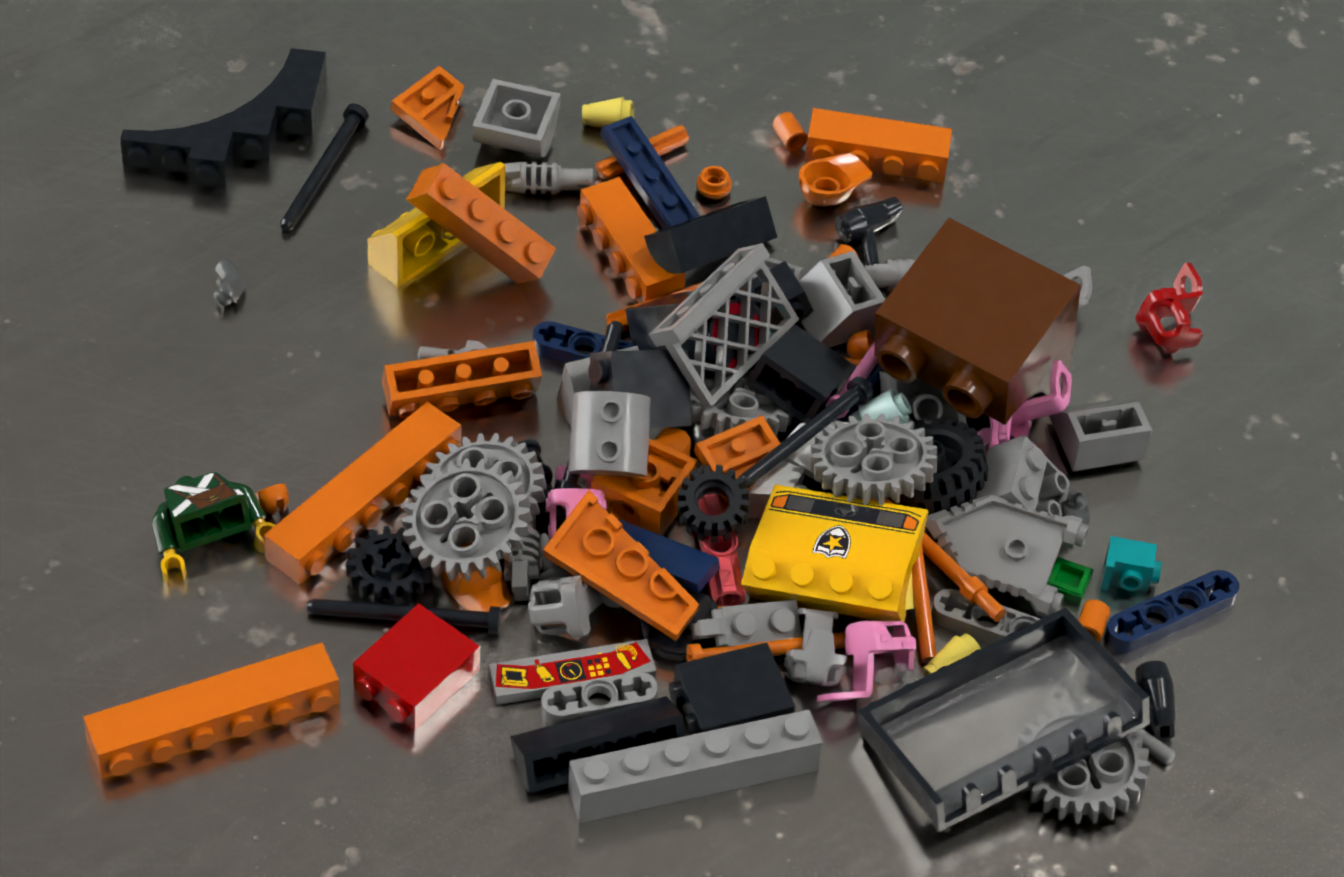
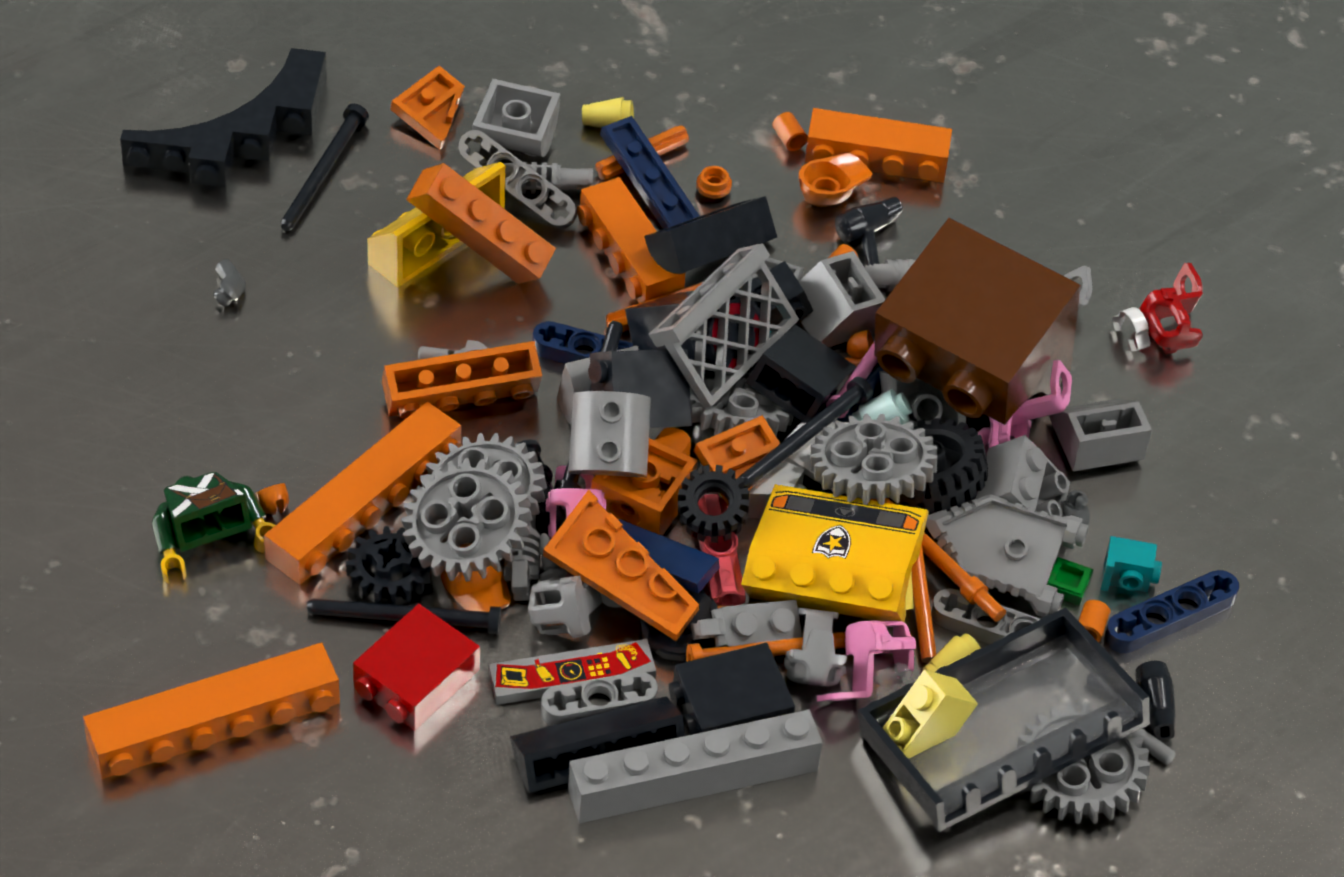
none -> light grey beam [458,130,577,229]
none -> light yellow slope [883,669,978,759]
none -> white piece [1112,307,1150,351]

